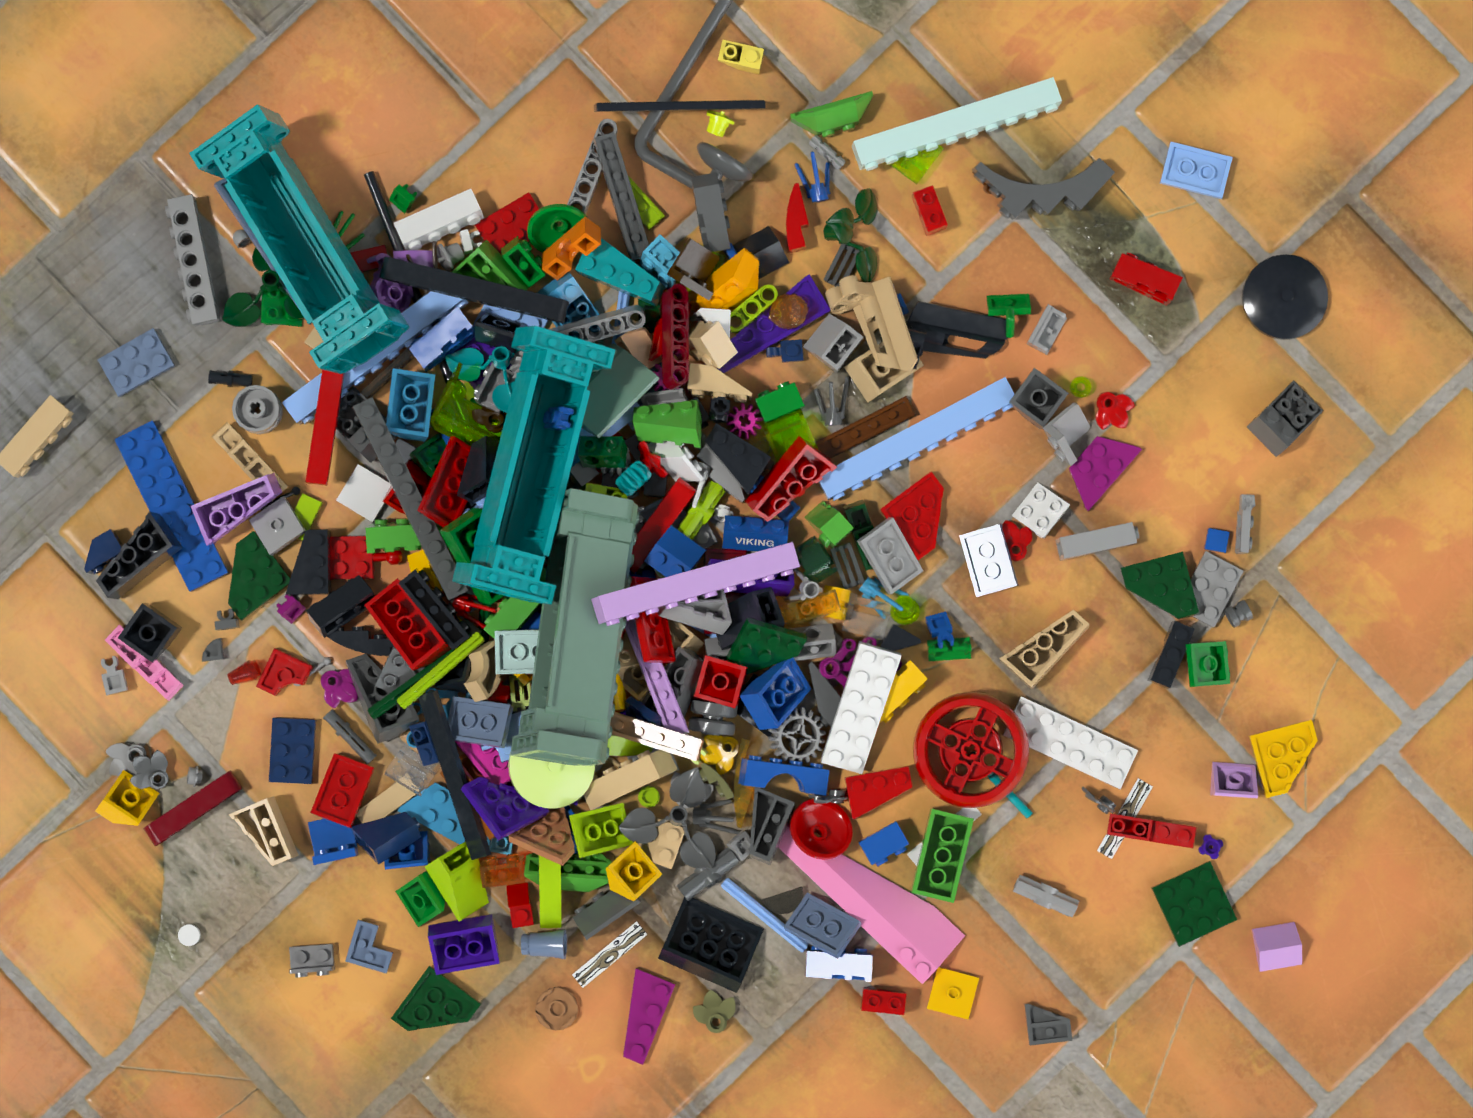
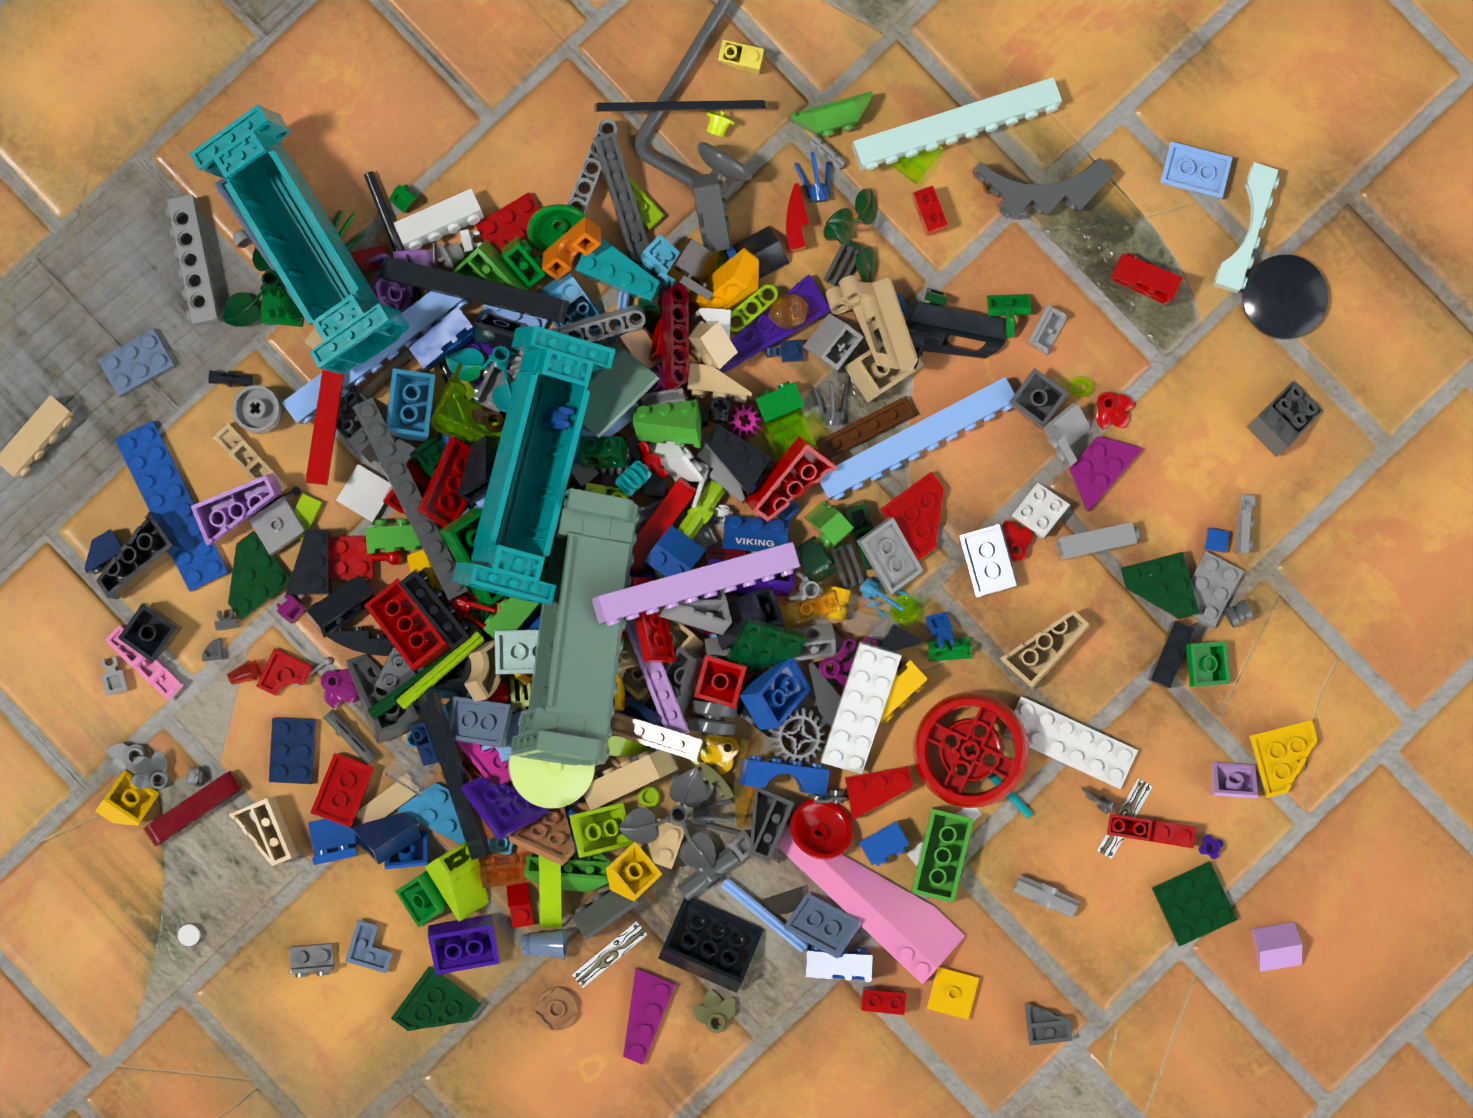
none -> dark green tile [924,287,948,305]
none -> light aqua arch [1213,162,1280,293]

